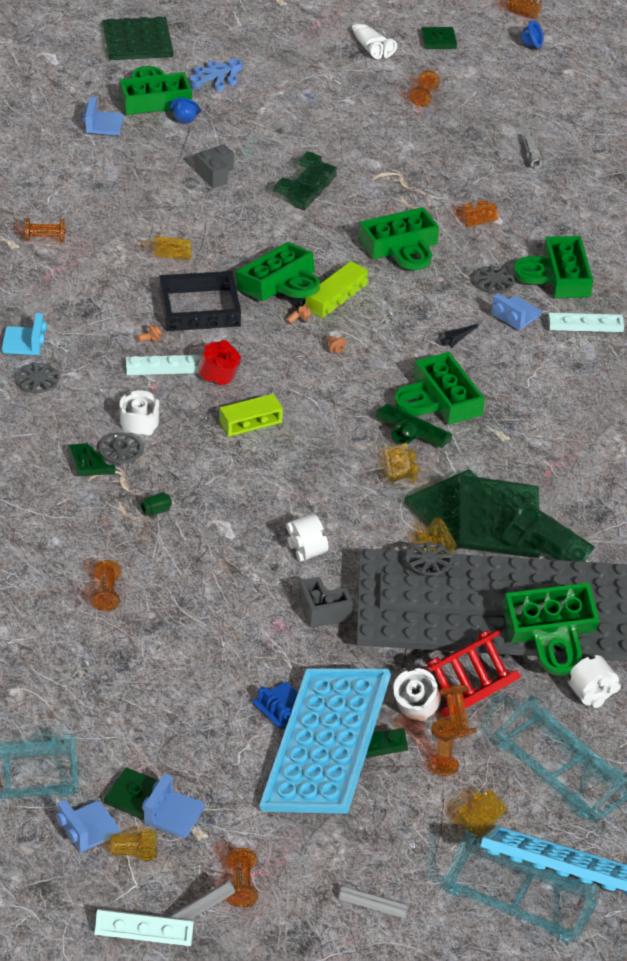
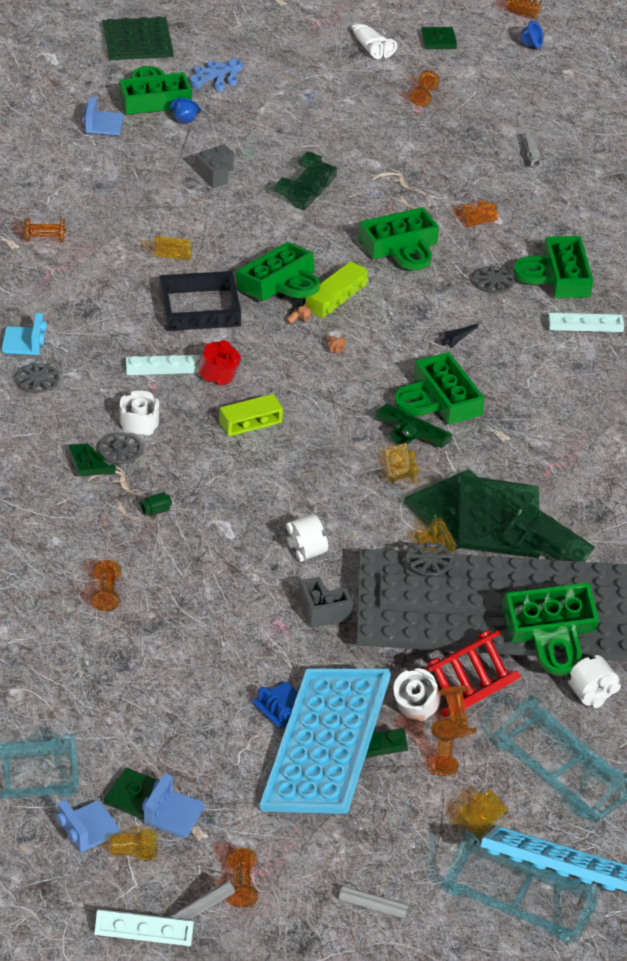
nougat plate [136,324,163,342] -> none
medium blue bracket [491,293,542,330] -> none

